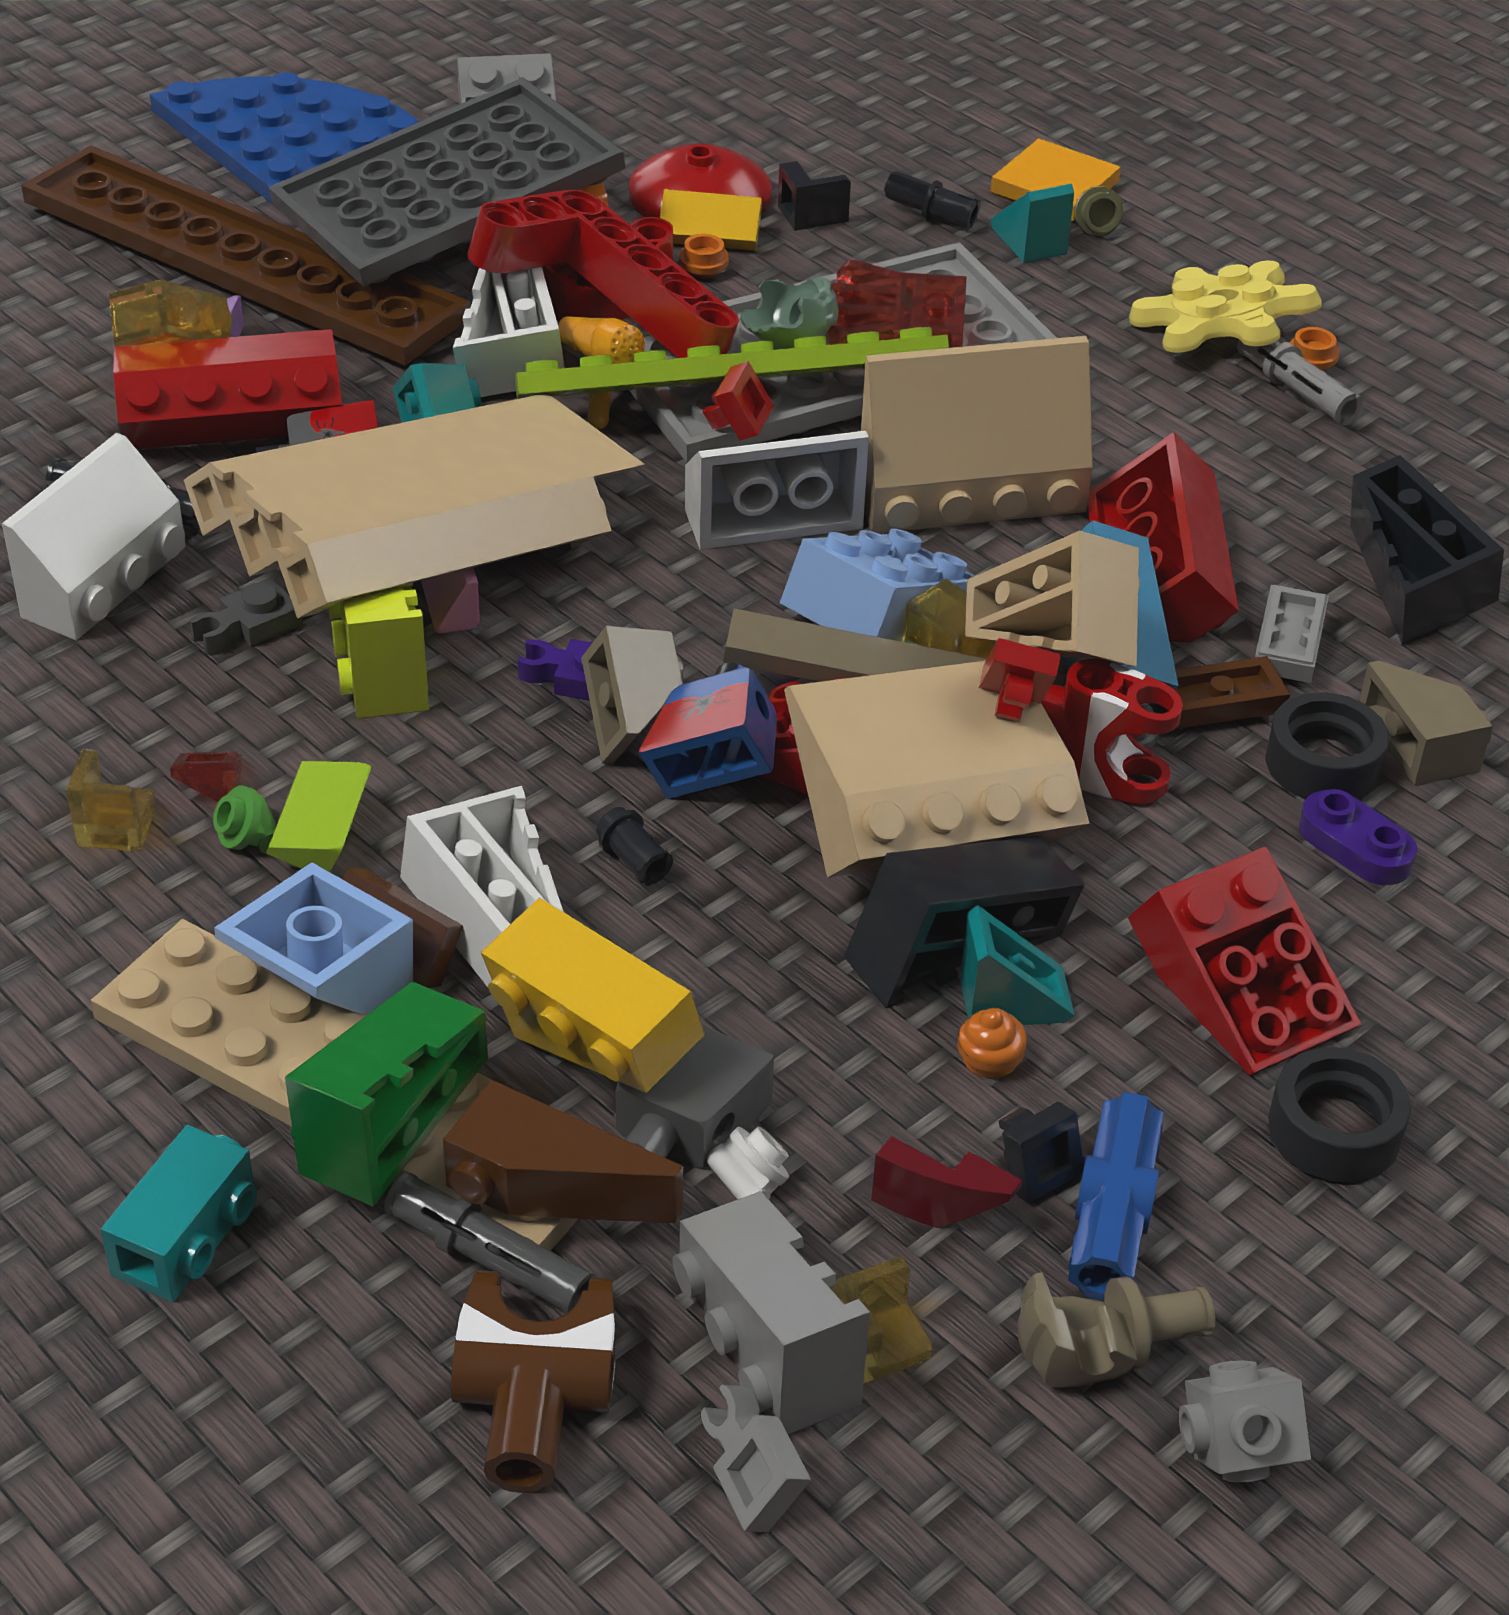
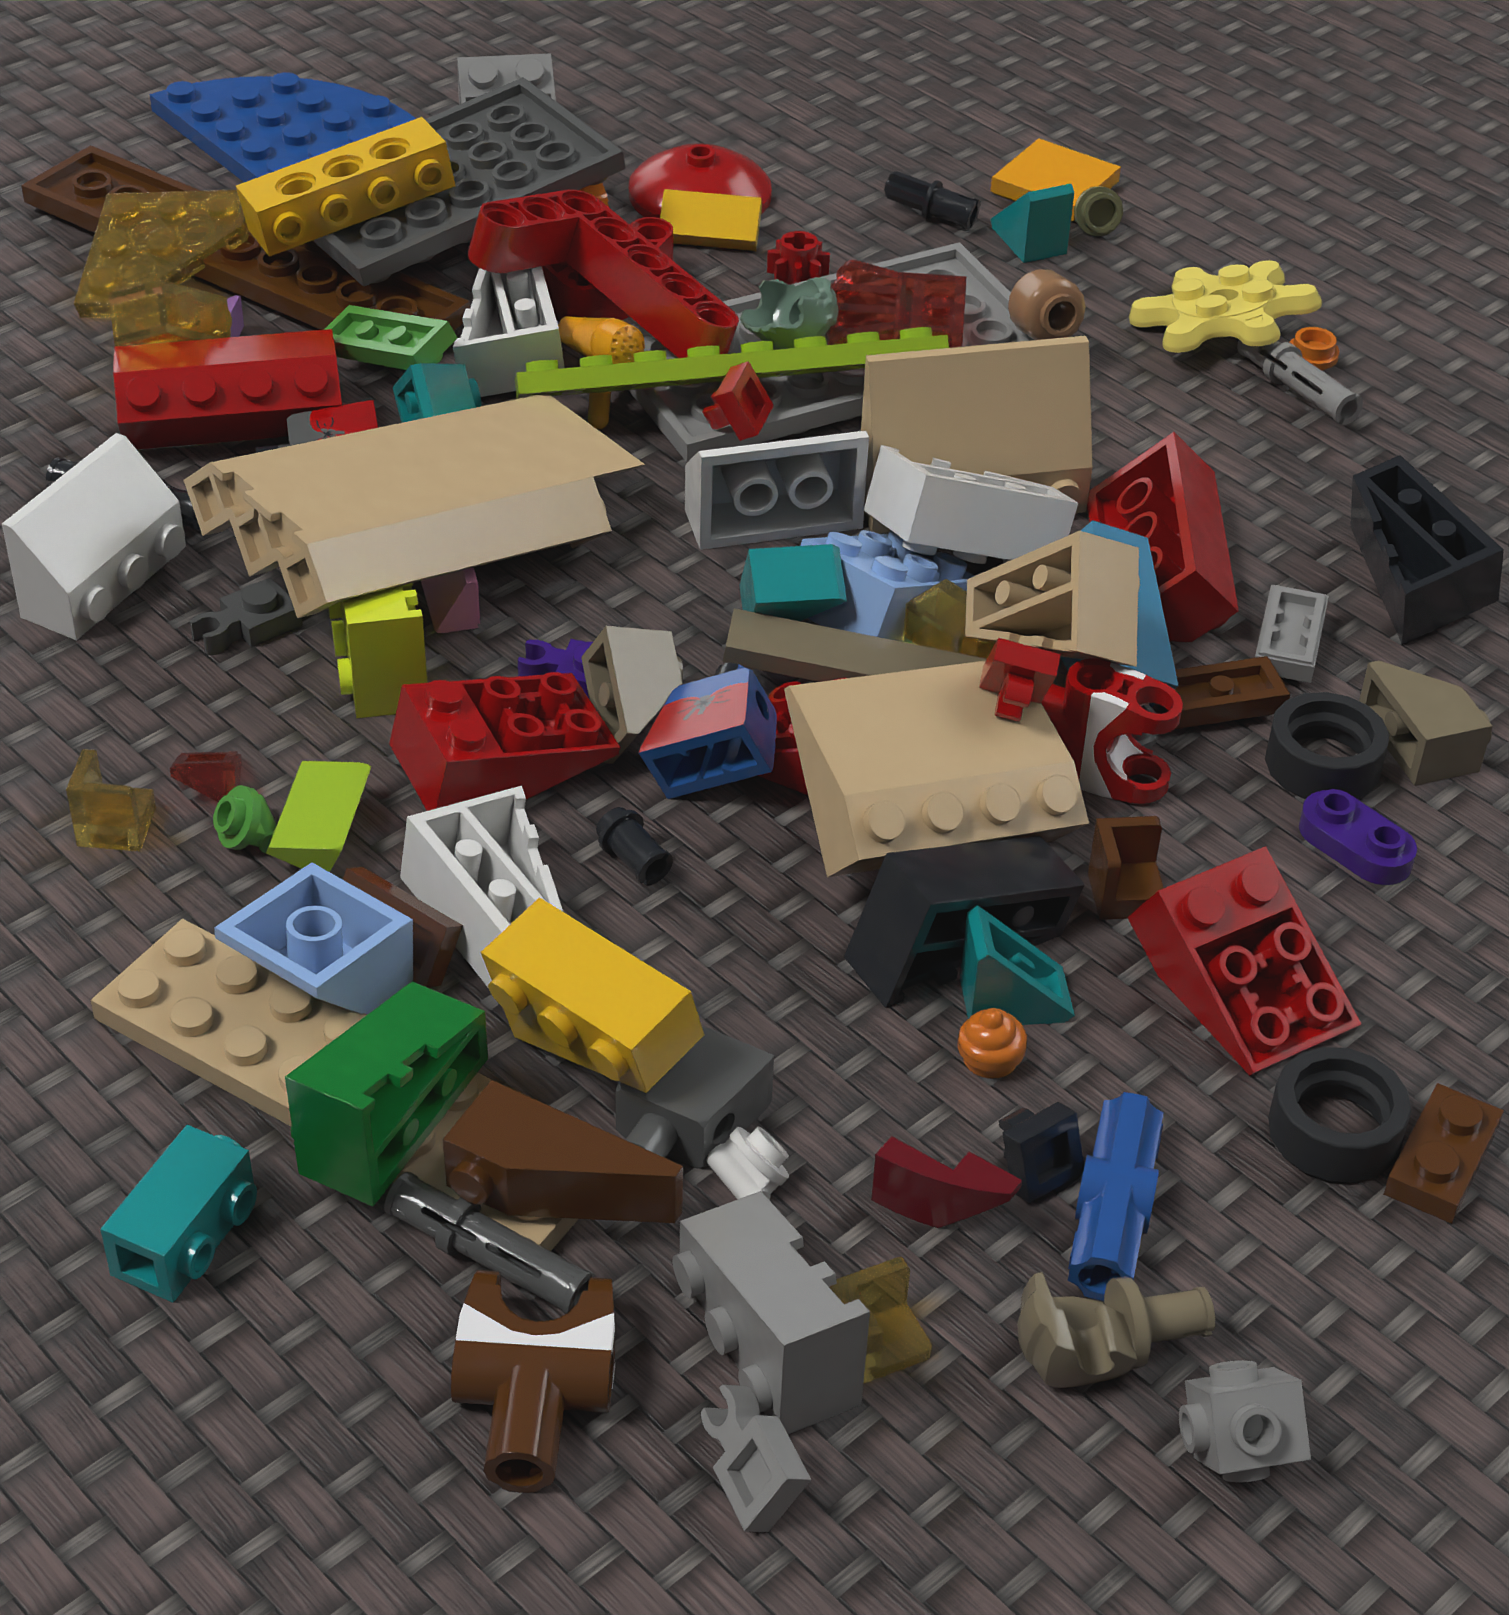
orange plate [679,234,729,278] -> none
black panel [778,161,851,231] -> none
none -> clear yellow plate [73,190,249,318]
none -> yellow brick [236,117,456,257]
none -> bright green plate [324,305,458,370]
none -> red slope [389,672,621,811]
none -> teal slope [739,544,847,621]
none -> red gear [767,231,830,285]
none -> white wedge [864,445,1078,564]
none -> medium nougat head [1008,269,1086,340]
none -> reddish brown panel [1088,816,1164,920]
none -> reddish brown plate [1383,1083,1504,1224]

